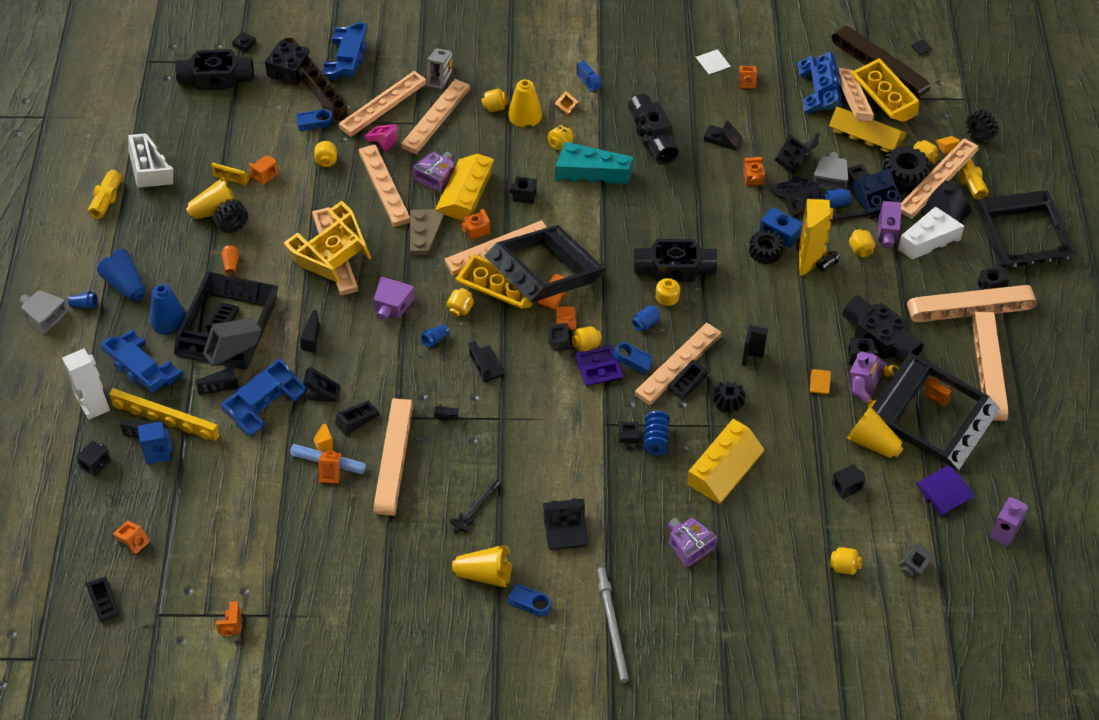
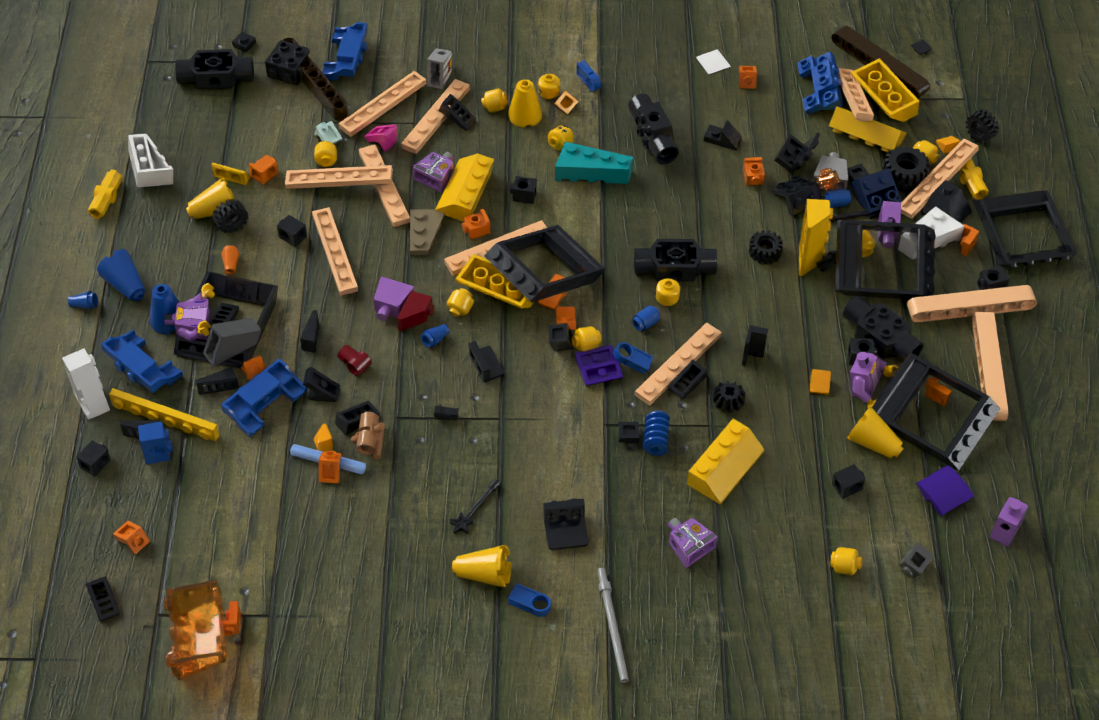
light grey torso [19,290,68,335] -> none
yellow wedge [283,201,371,283] -> none
blue piece [296,109,332,131] -> none
light nougat beam [374,398,413,516] -> none
blue brick [759,207,803,248] -> none
none -> clear orange windscreen [163,580,226,680]
none -> torso [164,283,215,341]
none -> orange bracket [240,356,266,381]
none -> black brick [277,215,307,247]
none -> light nougat plate [285,165,393,189]
none -> light aqua bracket [314,121,342,144]
none -> dark red piece [338,345,372,376]
none -> medium nougat pin [351,412,385,459]
none -> dark red slope [397,291,435,331]
none -> black slope [438,94,476,131]
none -> yellow head [538,74,560,100]
none -> clear orange gear [817,168,839,190]
none -> black window [835,219,936,299]
none -> orange bracket [960,224,979,257]

